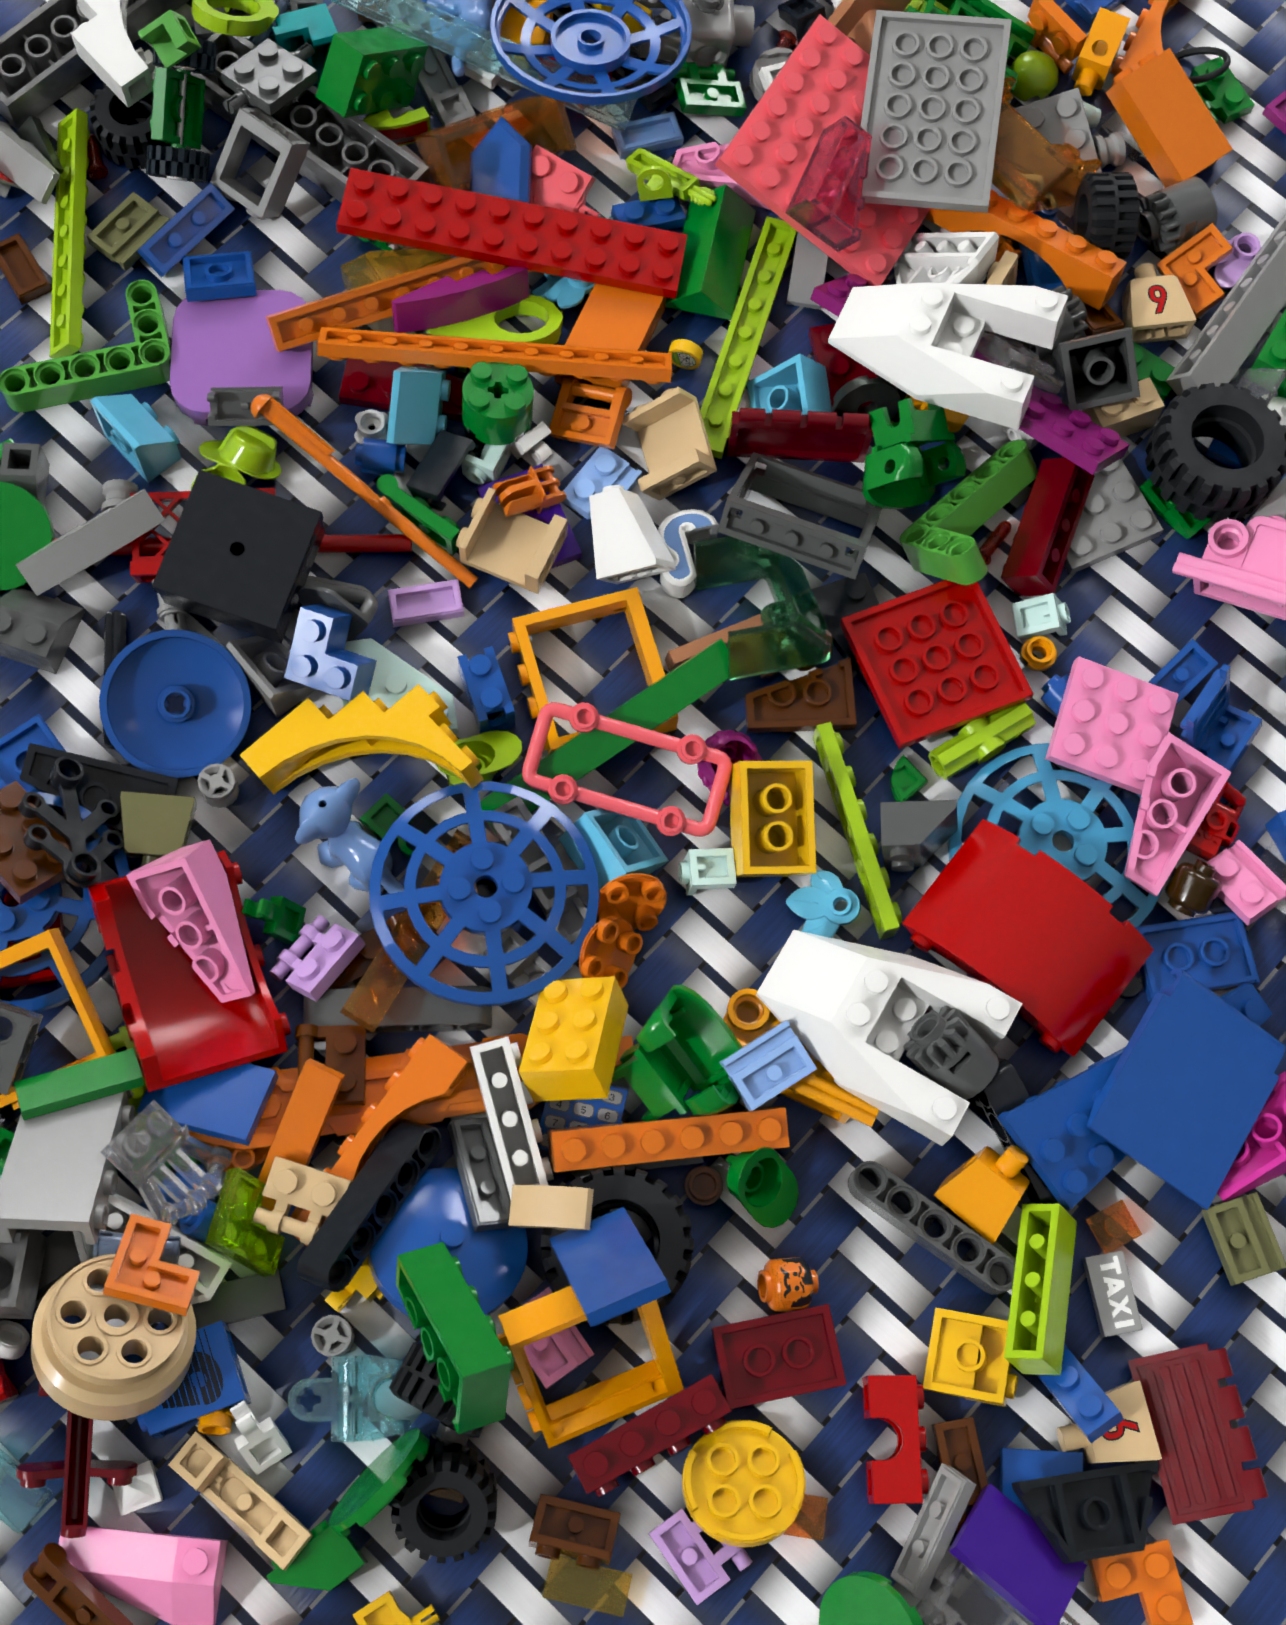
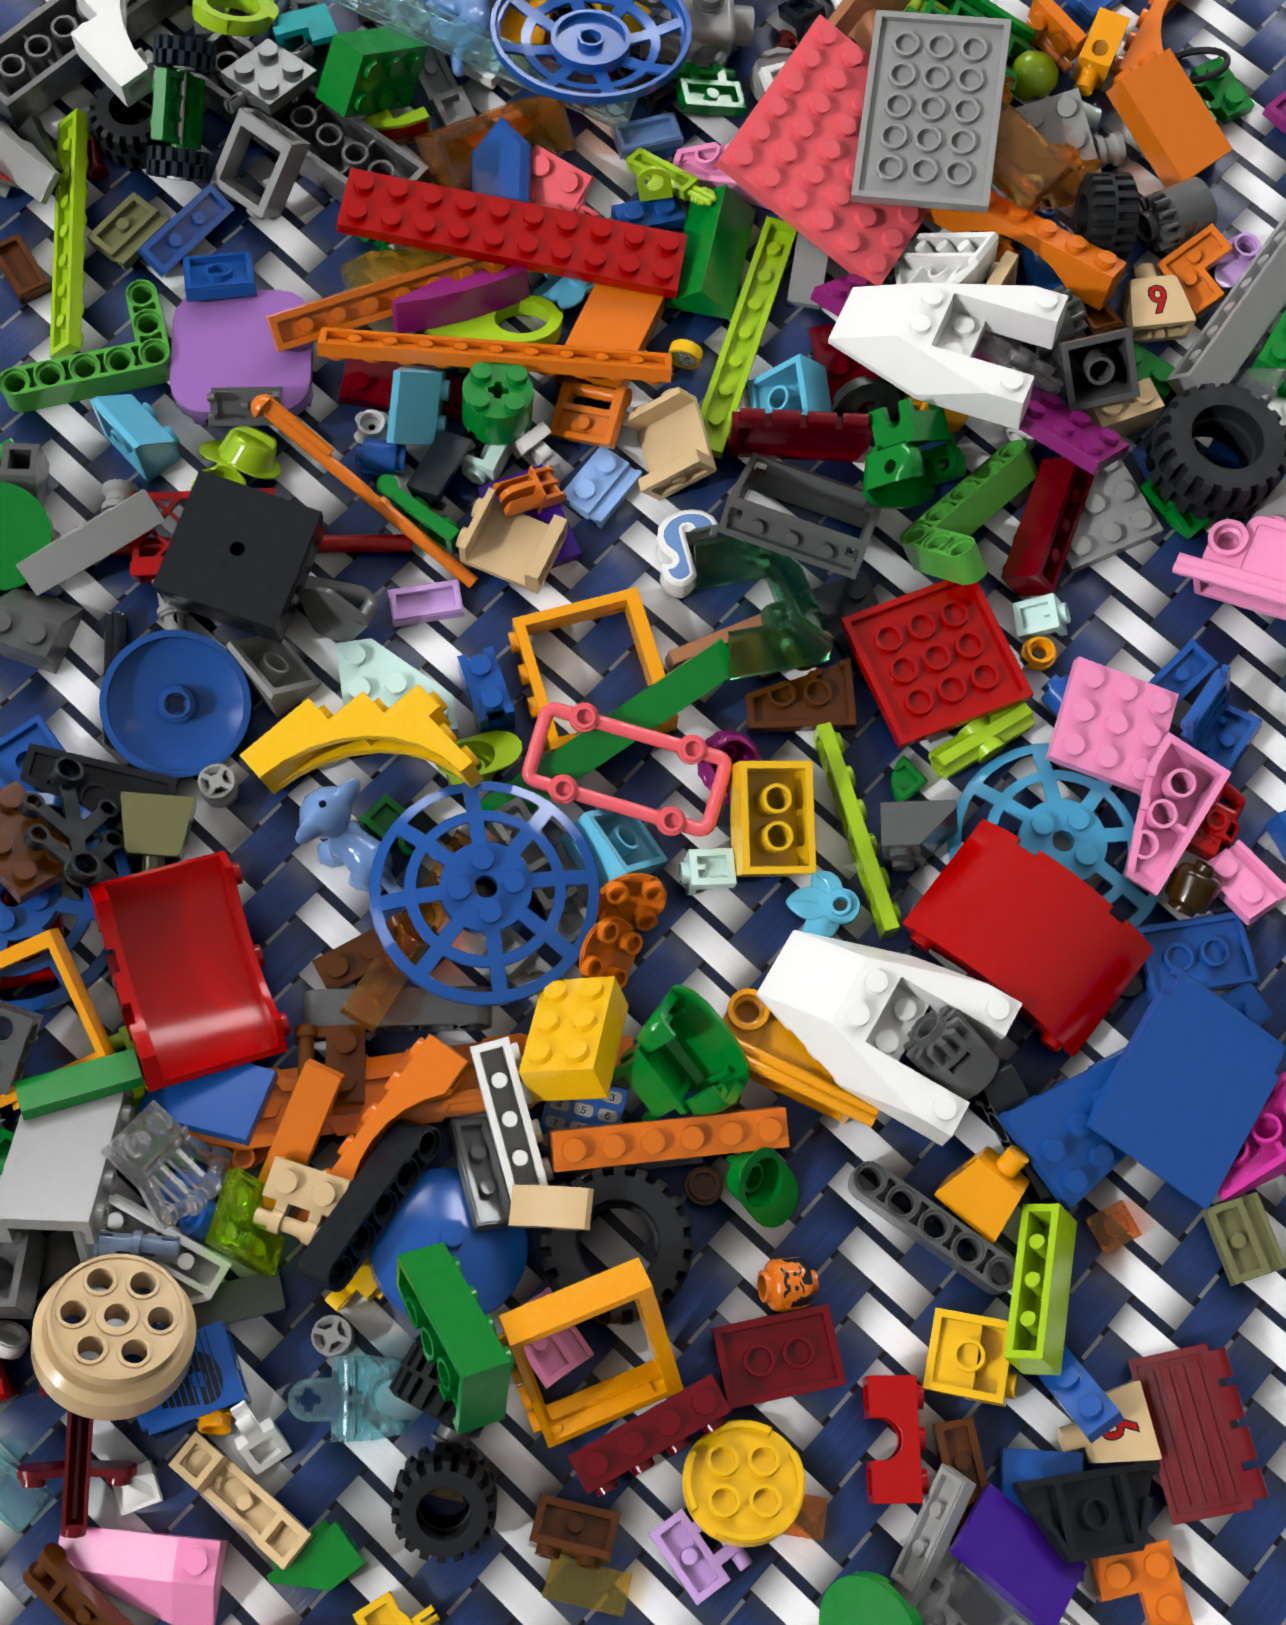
orange plate [103,1213,200,1316] -> none
bright pink wedge [126,839,255,1003] -> none
bright green panel [138,9,201,69] -> none
green plate [242,896,306,944] -> none
lavender plate [269,915,366,1002] -> none
brick [284,603,377,701] -> none
green tile [329,1428,430,1537] -> none
blue tile [549,1207,671,1327] -> none
white slope [589,485,676,584] -> none
light blue plate [719,1020,817,1111] -> none
clear pink wedge [785,116,872,252] -> none
clear red piece [979,521,1012,565] -> none
light grey tile [1082,1250,1143,1338] -> none

